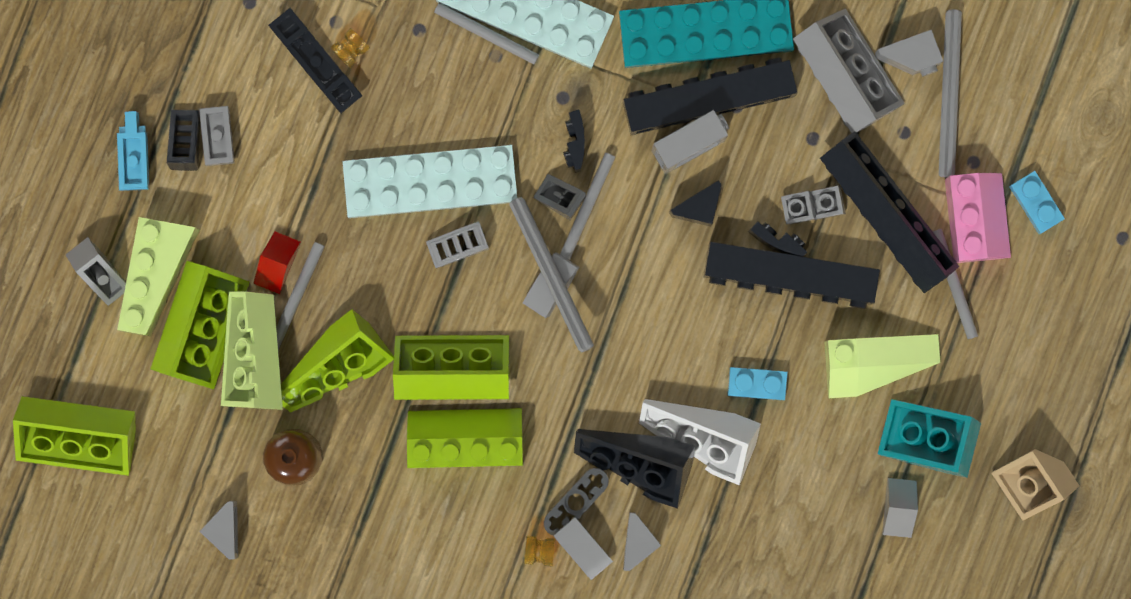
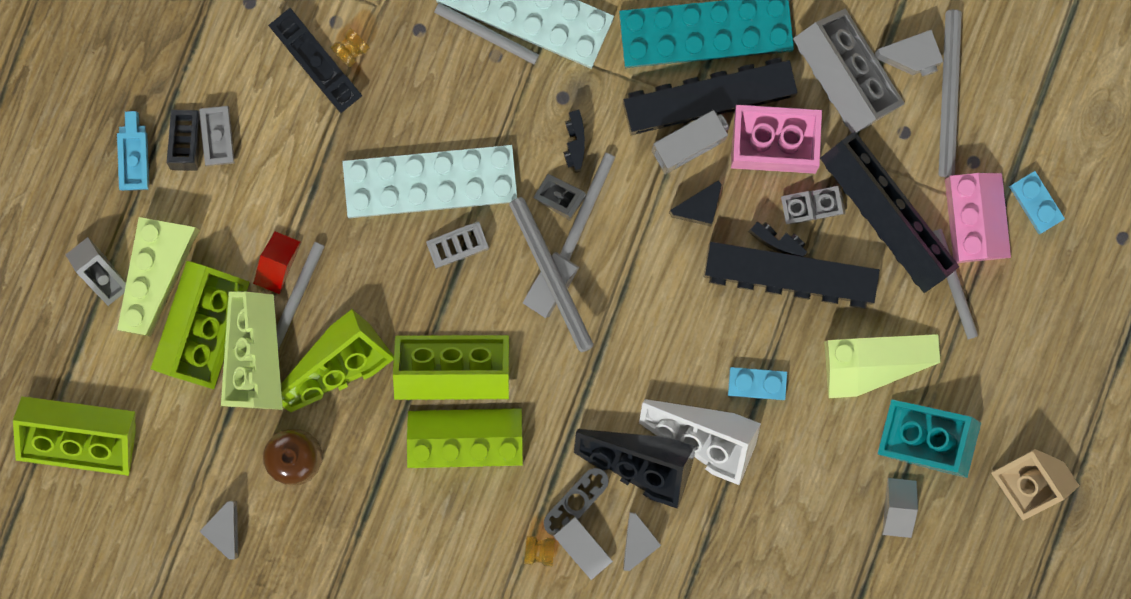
none -> bright pink slope [731,105,822,174]

